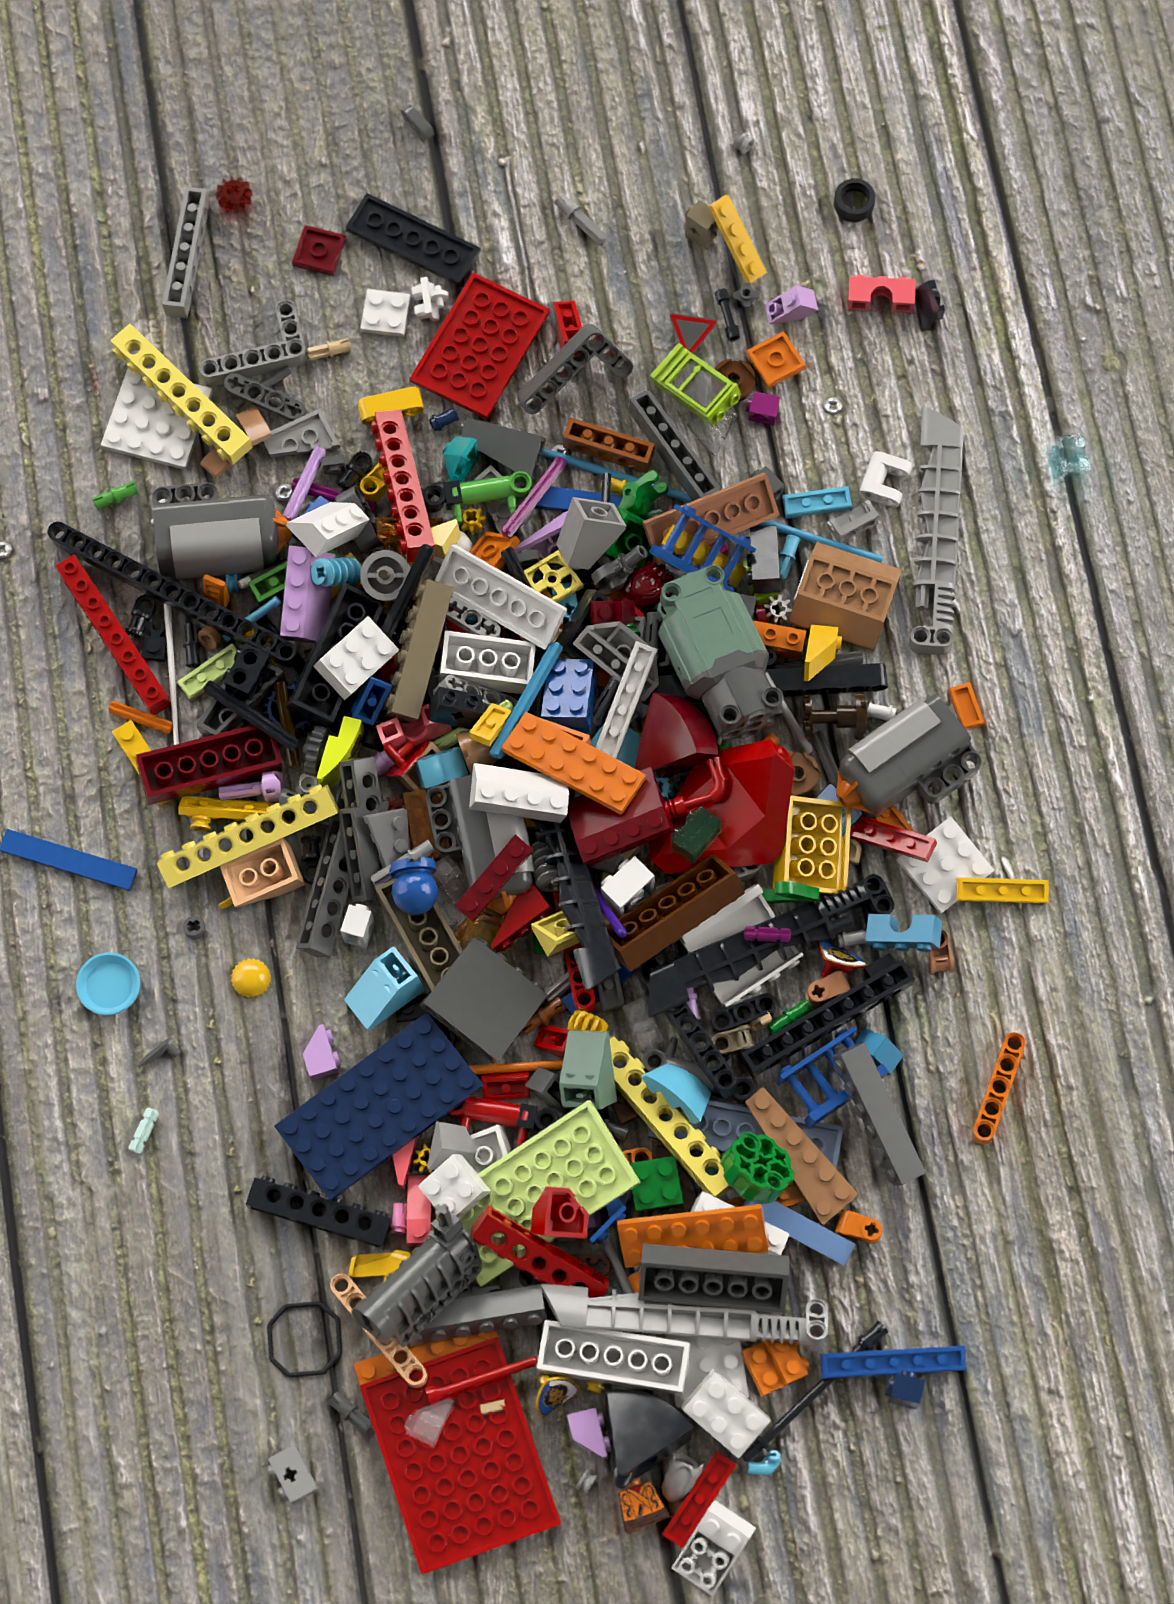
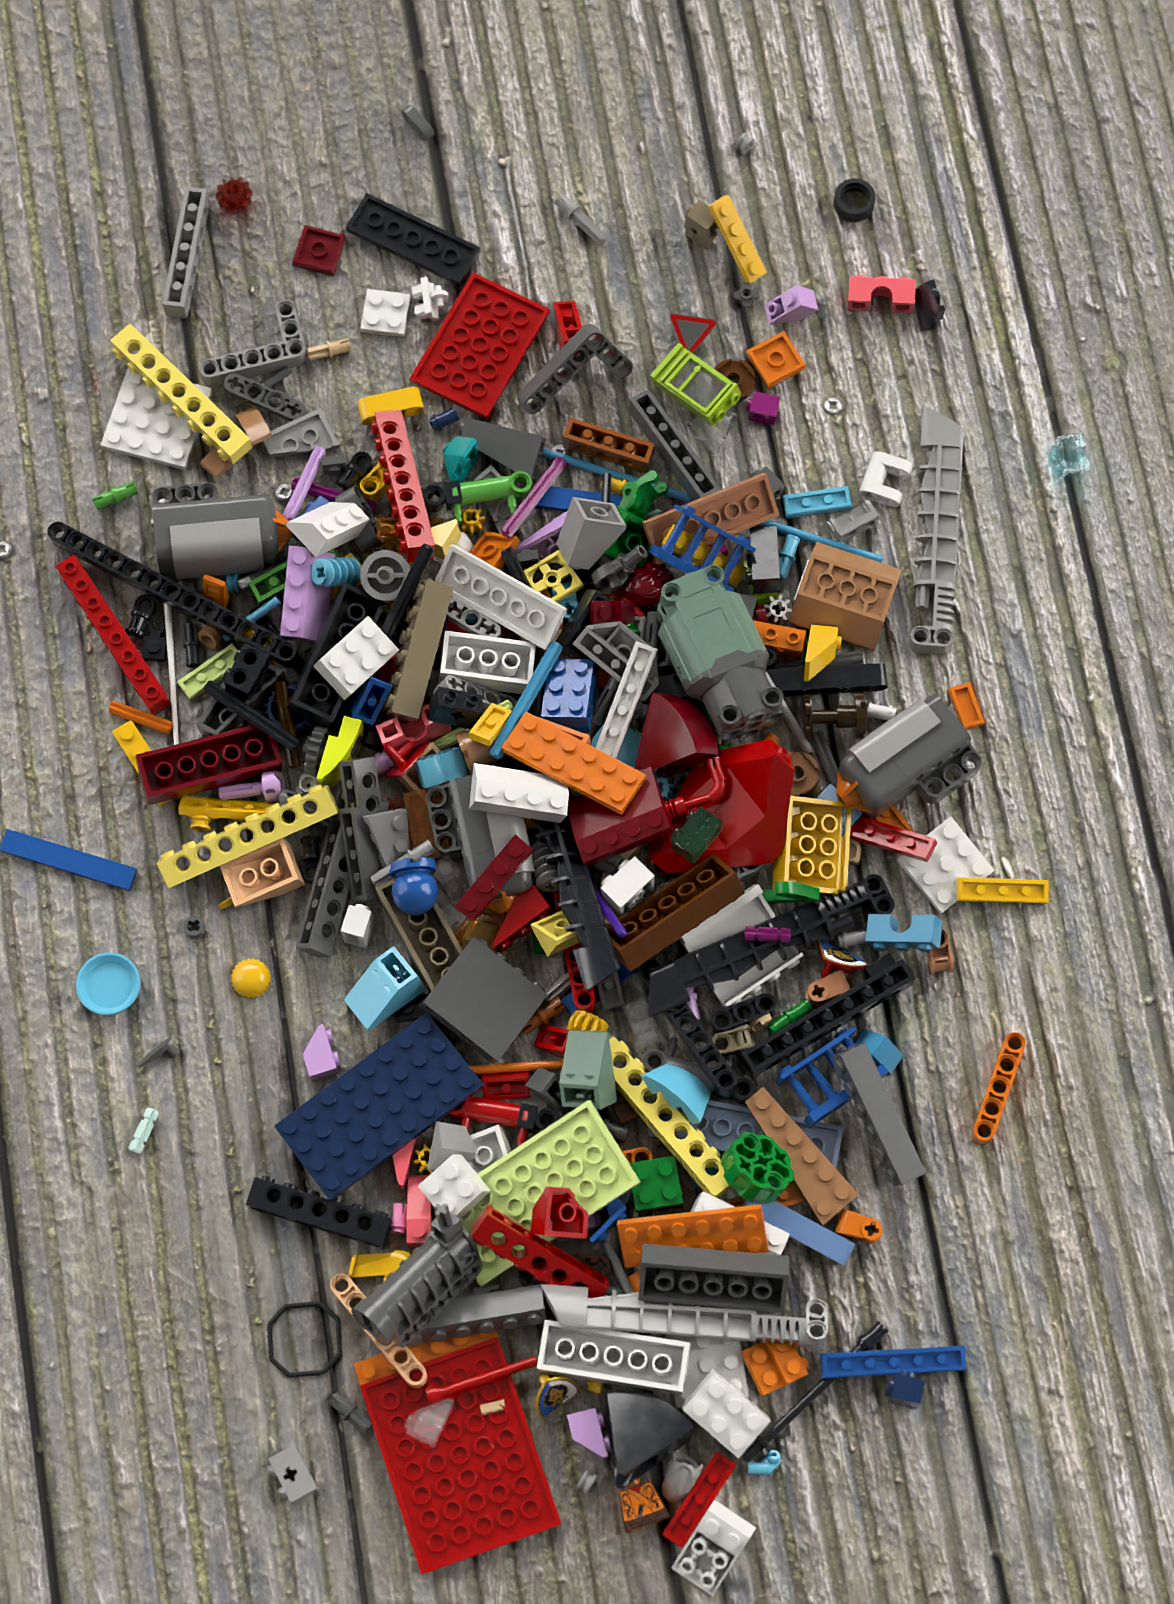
black bar [715,288,741,341] -> none

